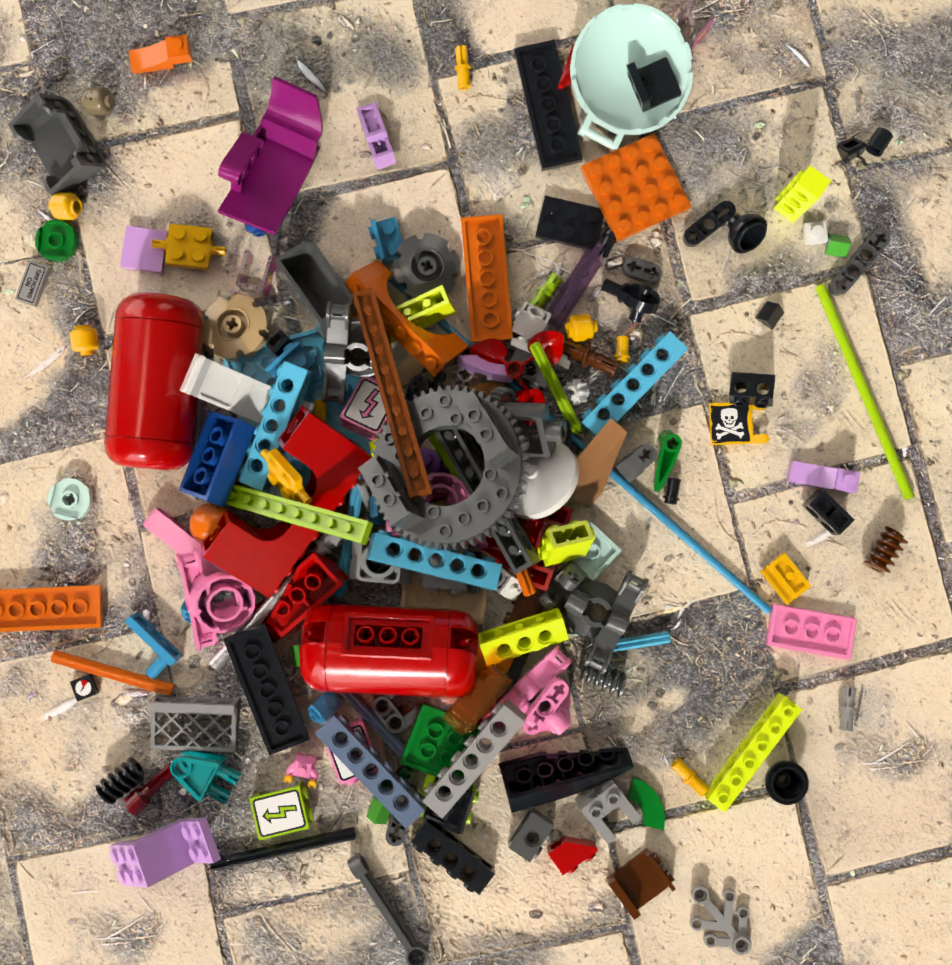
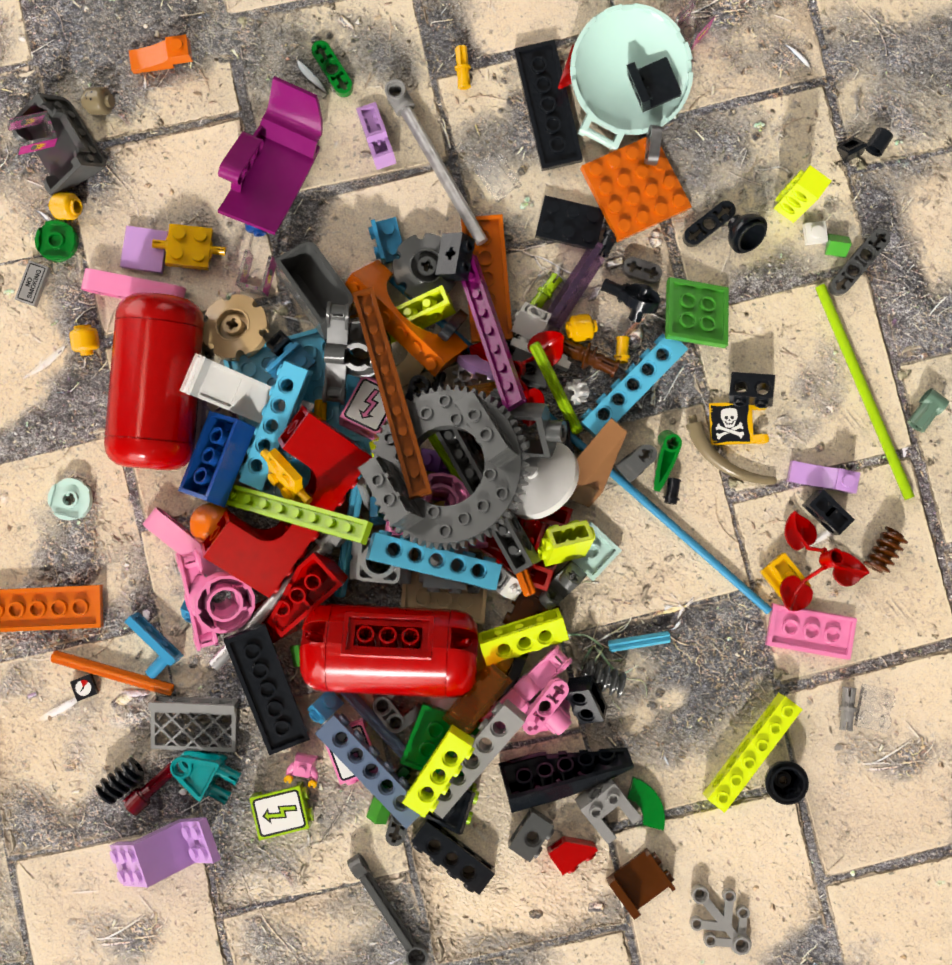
black axle [210,827,356,871] -> none
dark grey piece [563,570,649,675] -> none
yellow axle [670,758,709,796] -> none
black slope [755,301,785,330] -> none
none -> clear piece [7,111,58,155]
none -> bright pink beam [81,268,186,299]
none -> green beam [311,40,353,97]
none -> flat silver piece [385,79,488,246]
none -> neon yellow brick [402,724,475,818]
none -> black brick [435,232,475,281]
none -> black beam [437,309,469,342]
none -> magenta plate [461,254,527,412]
none -> black brick [565,675,607,724]
none -> flat silver beam [644,125,662,166]
none -> bright green plate [665,277,729,348]
none -> dark tan animal [686,414,777,485]
none -> red plant [780,511,869,611]
none -> sand green piece [907,388,949,433]

